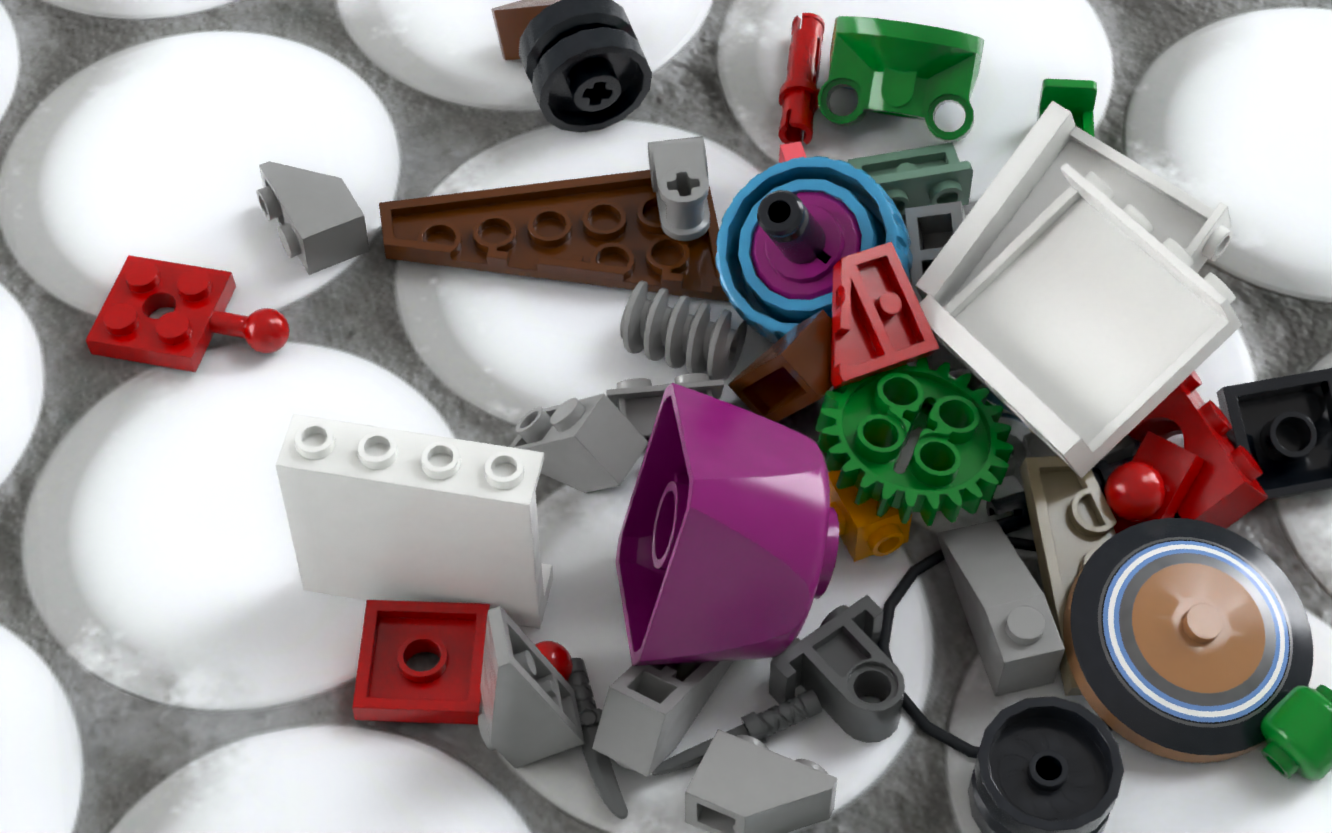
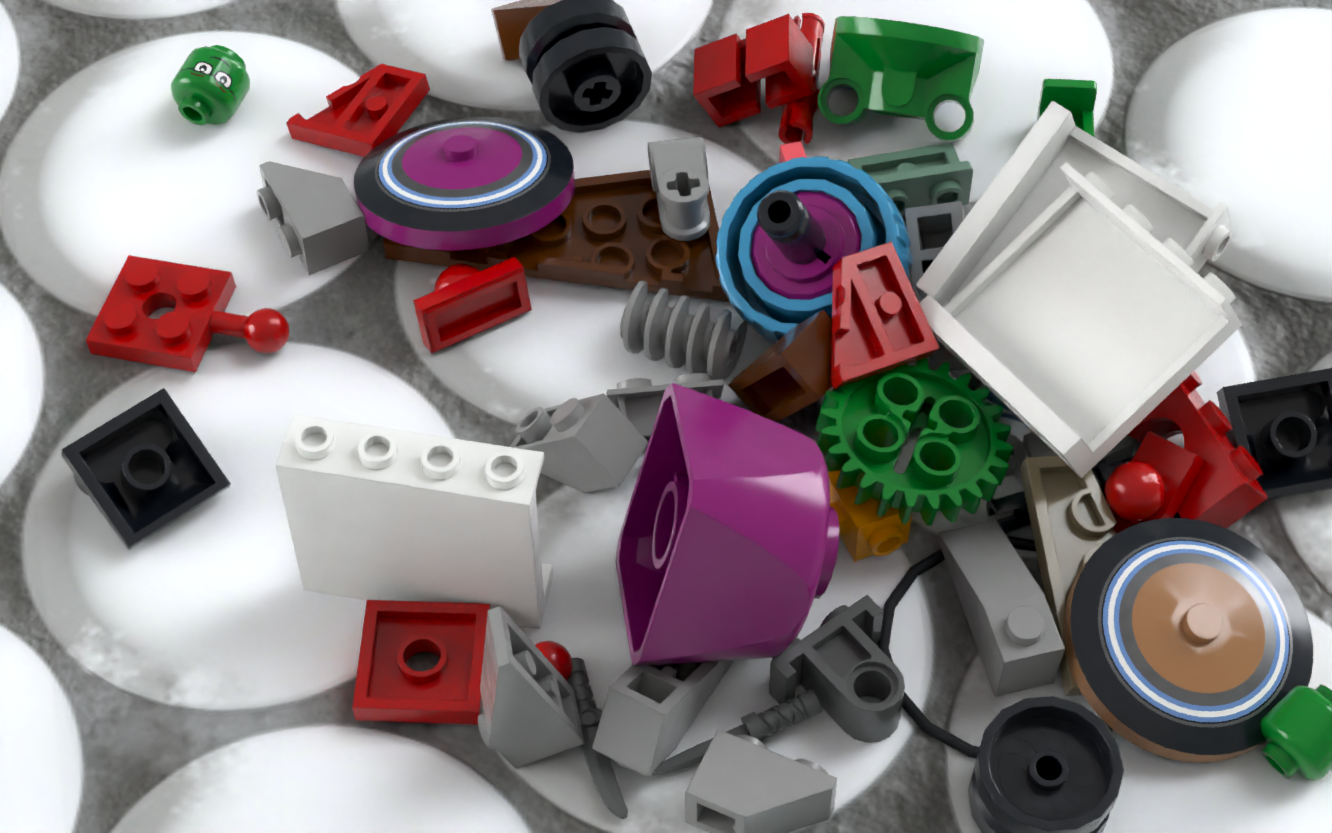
none -> black slope [61,388,231,550]
none -> green head [171,45,250,125]
none -> red wing [286,64,430,157]
none -> dish [353,117,575,251]
none -> red tile [413,257,532,354]
none -> red piece [693,14,813,128]

